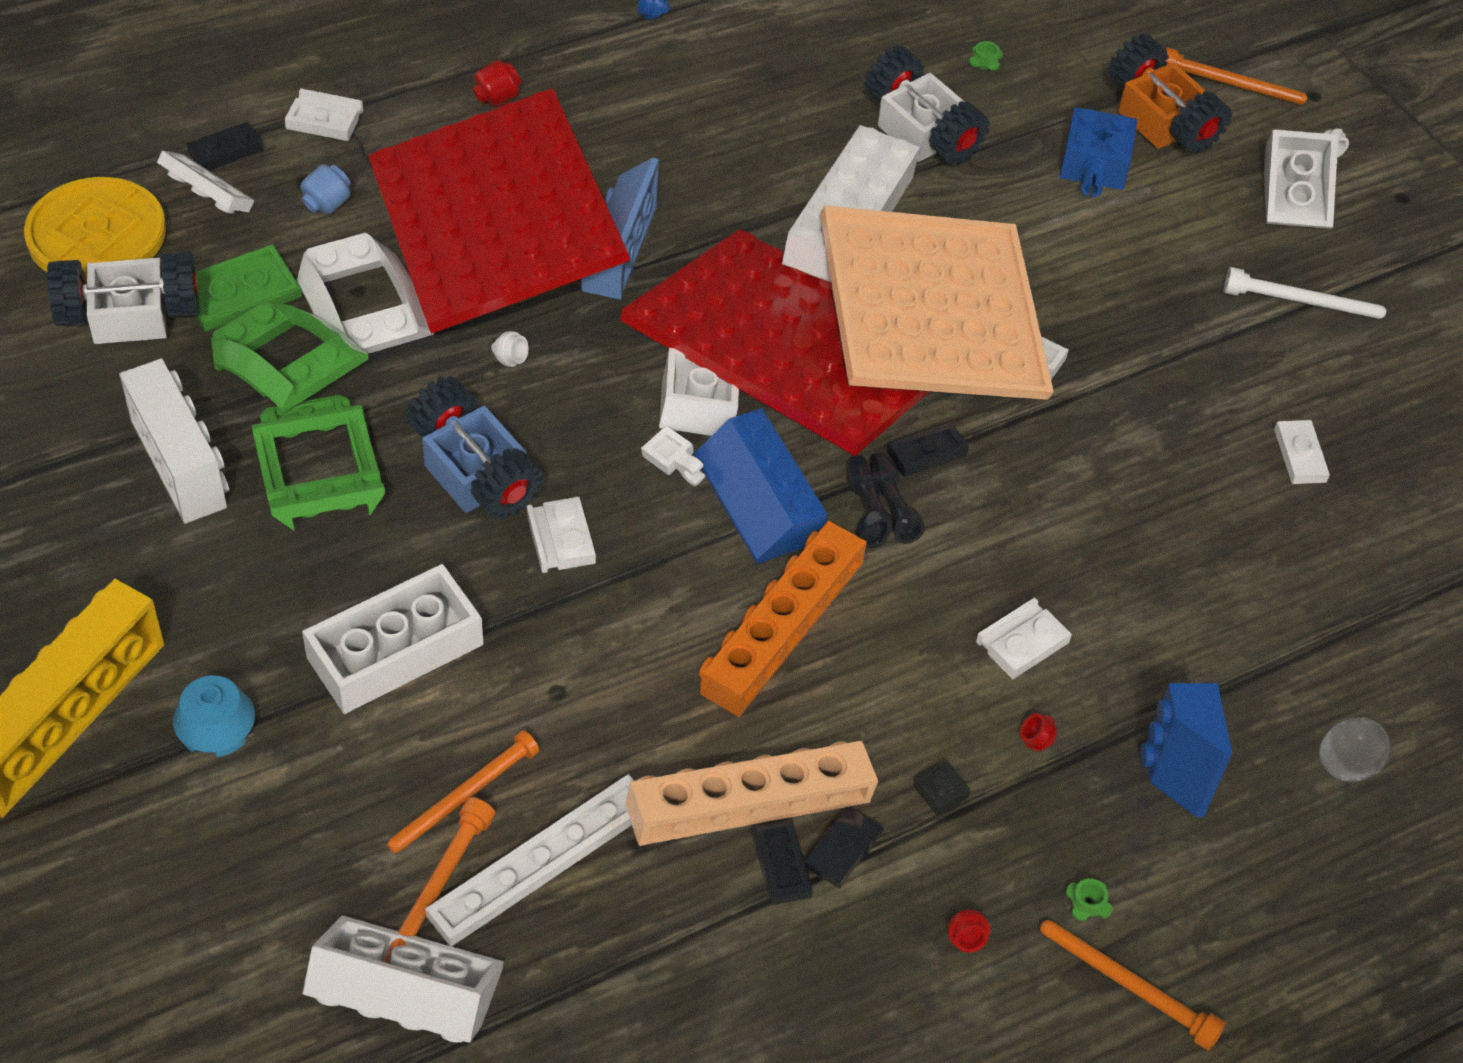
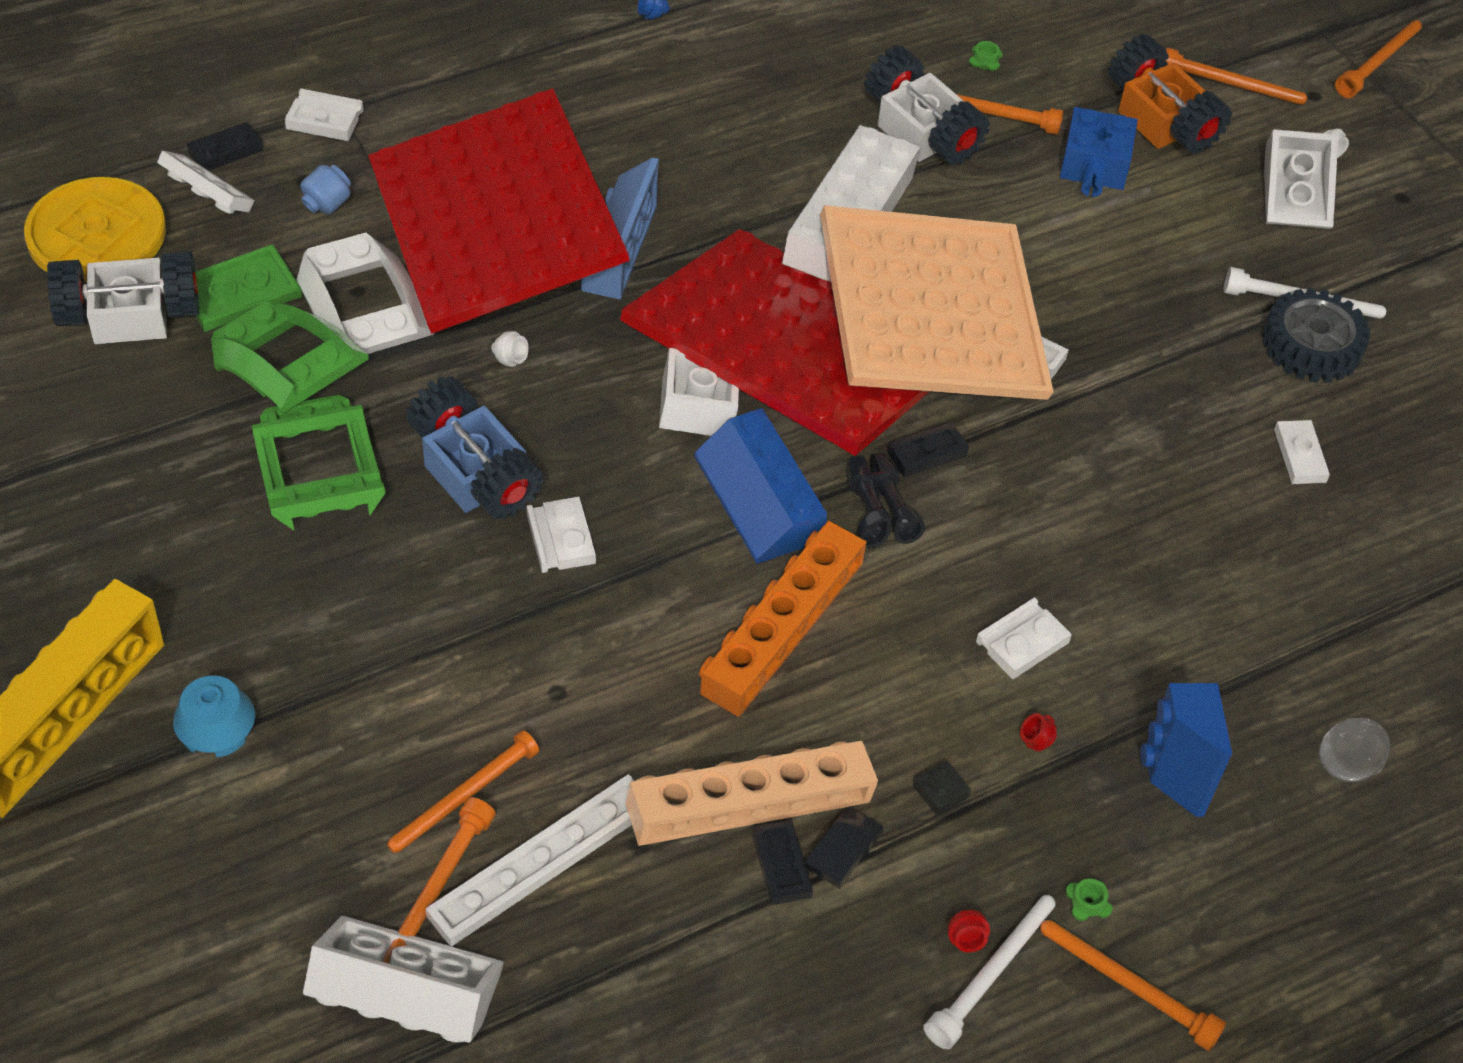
white brick [119,358,229,524] -> none
white brick [302,564,483,714] -> none
red head [472,60,522,108] -> none
white plate [641,425,705,487] -> none
none -> white piece [924,895,1055,1049]
none -> orange piece [956,94,1064,135]
none -> black wheel [1262,288,1370,383]
none -> orange piece [1335,20,1422,98]

